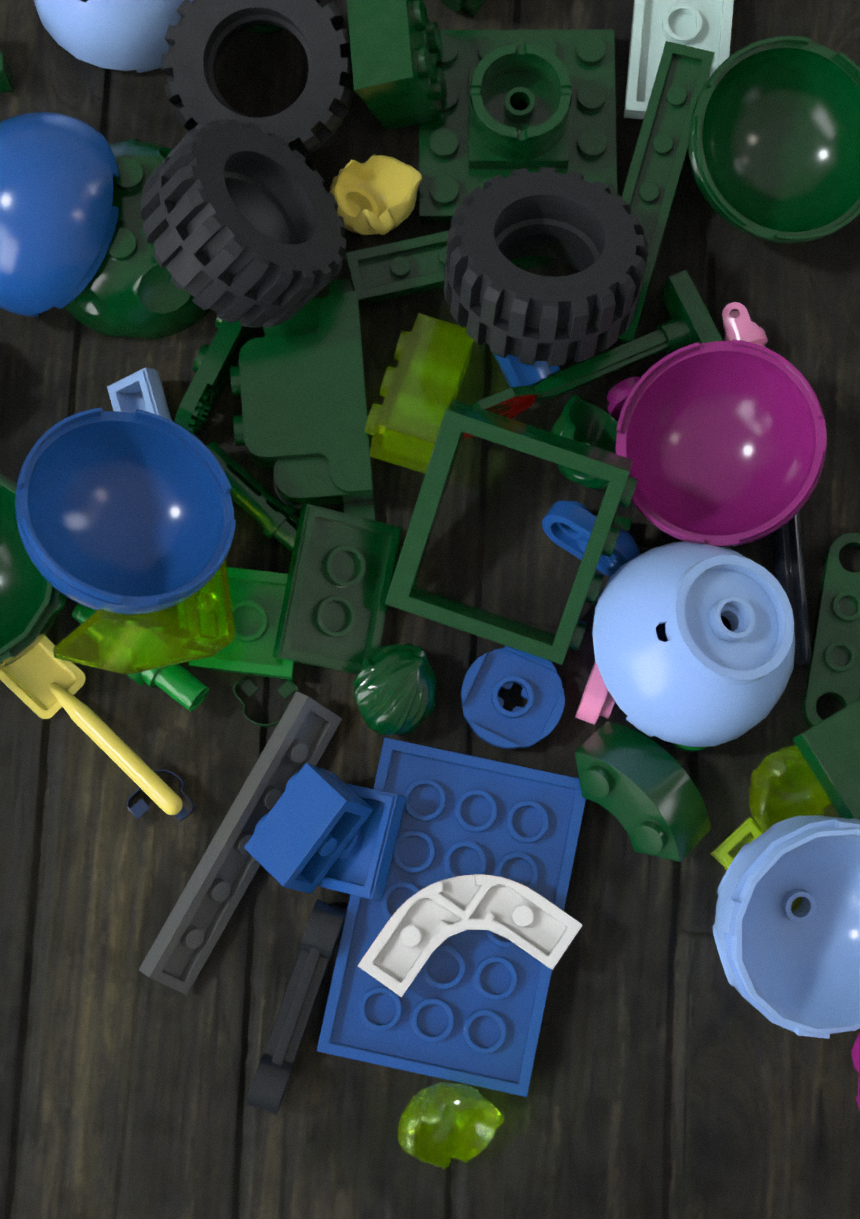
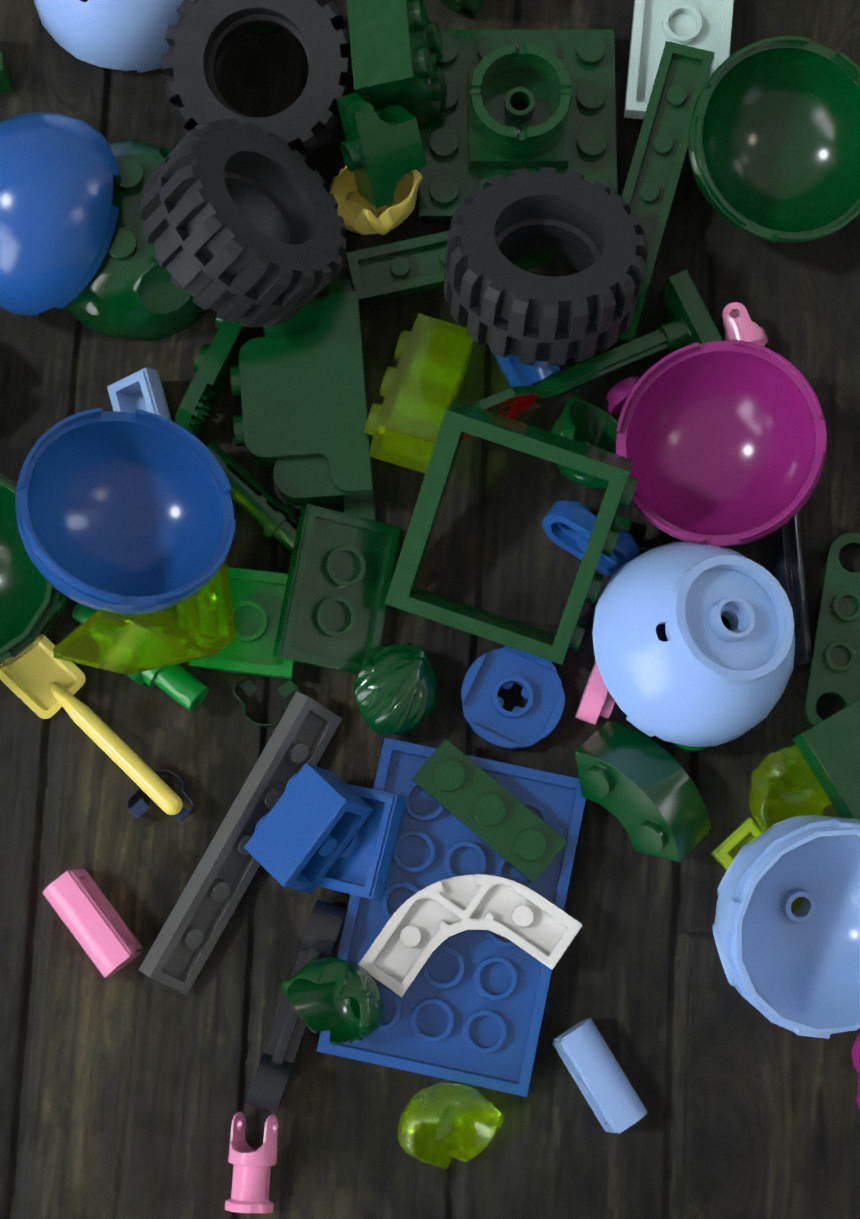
none -> bright pink brick [43,868,144,978]
none -> bright pink piece [225,1112,278,1214]
none -> dark green hair [281,957,384,1045]
none -> dark green brick [336,92,426,209]
none -> dark green plate [412,739,567,884]
none -> light blue brick [552,1018,648,1134]

